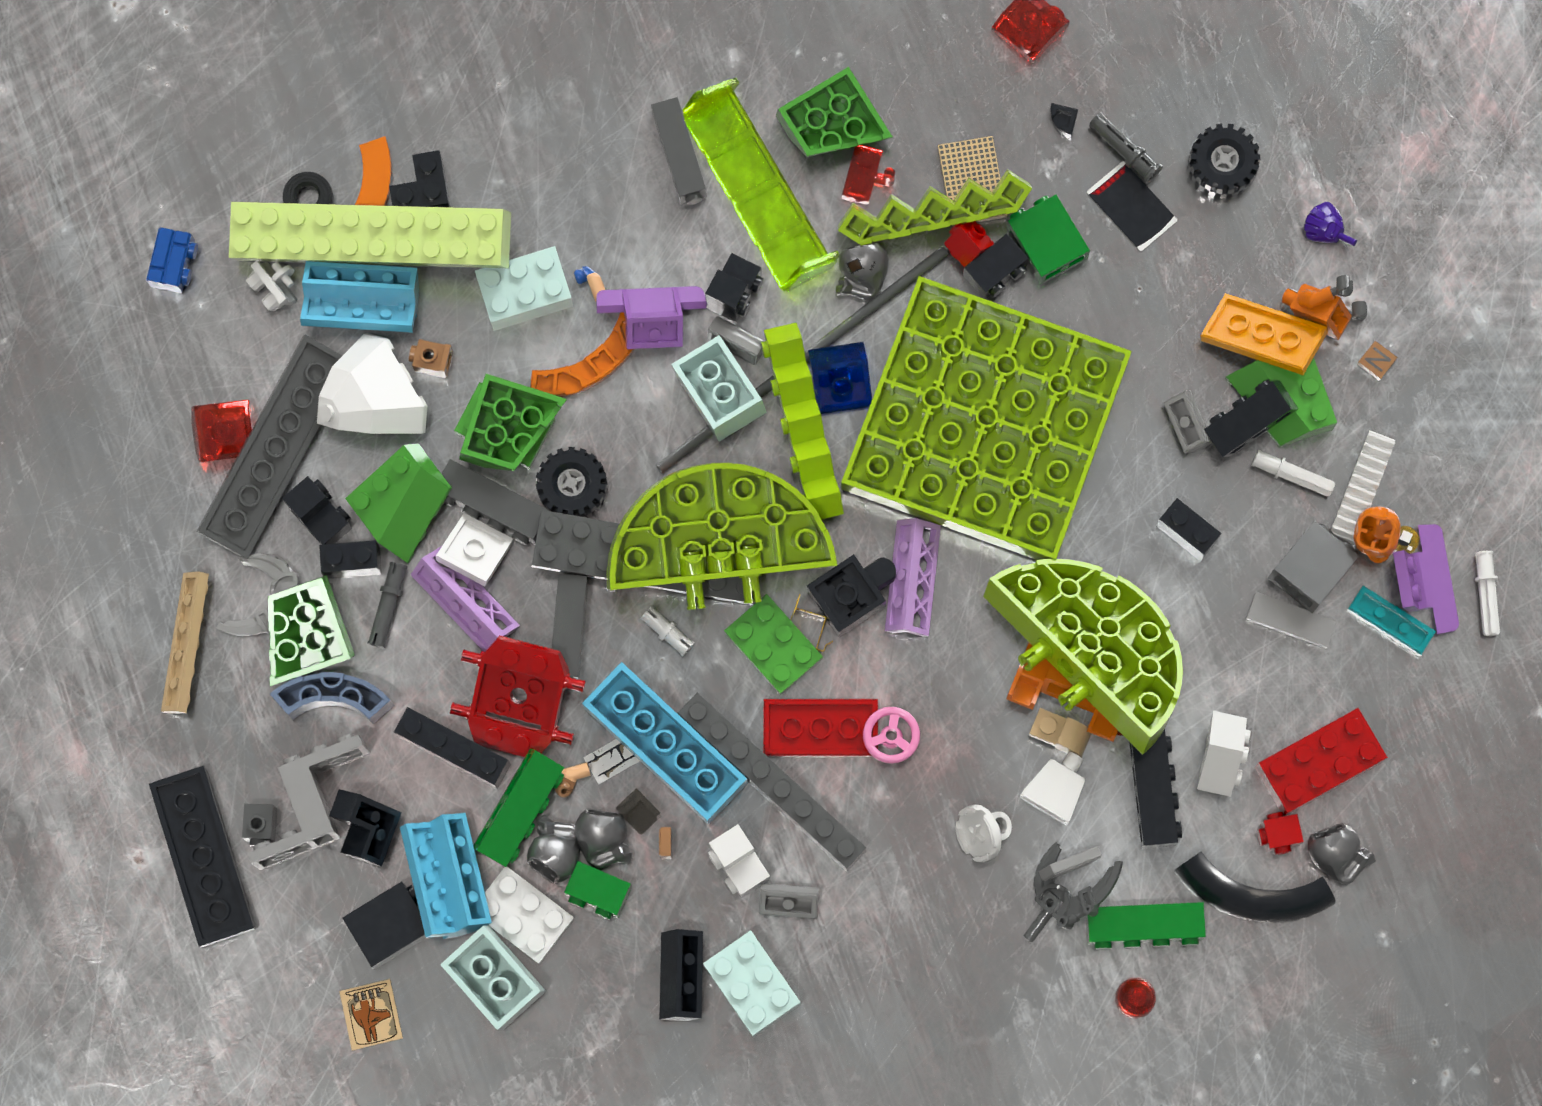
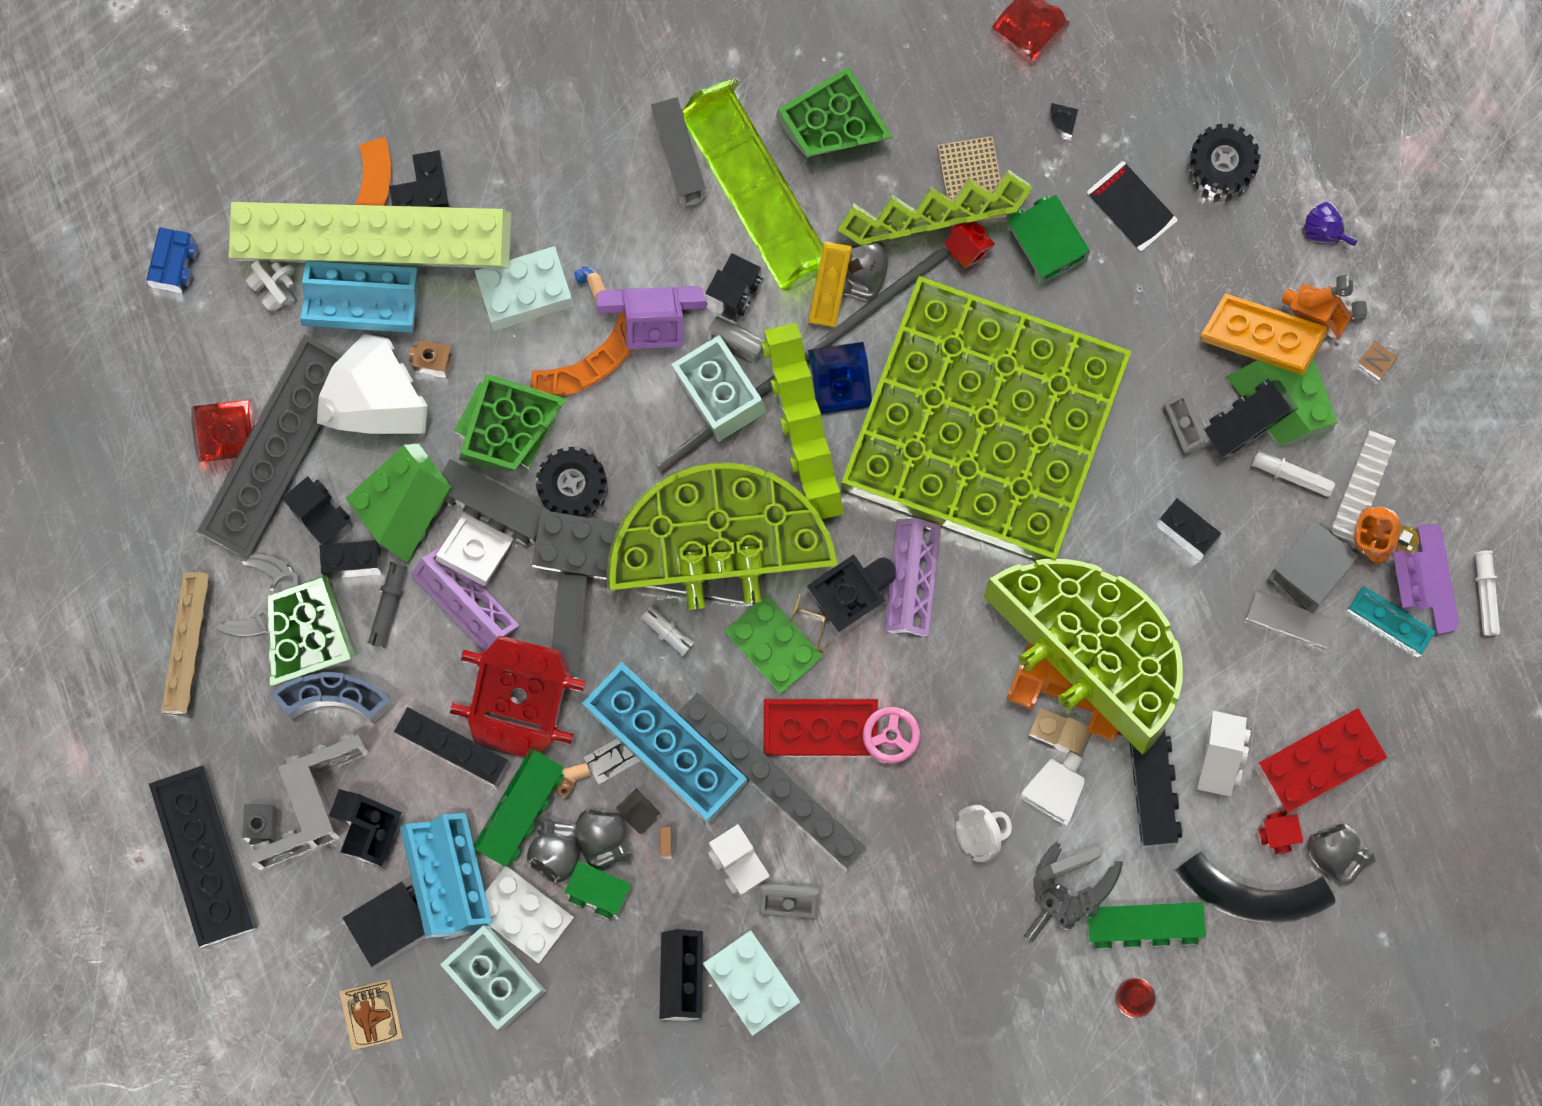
black tyre [283,172,333,204] -> none
clear red plate [842,145,895,205] -> none
black brick [963,233,1029,299] -> none
dark grey pin [1089,112,1163,184] -> none
none -> yellow tile [808,241,851,327]

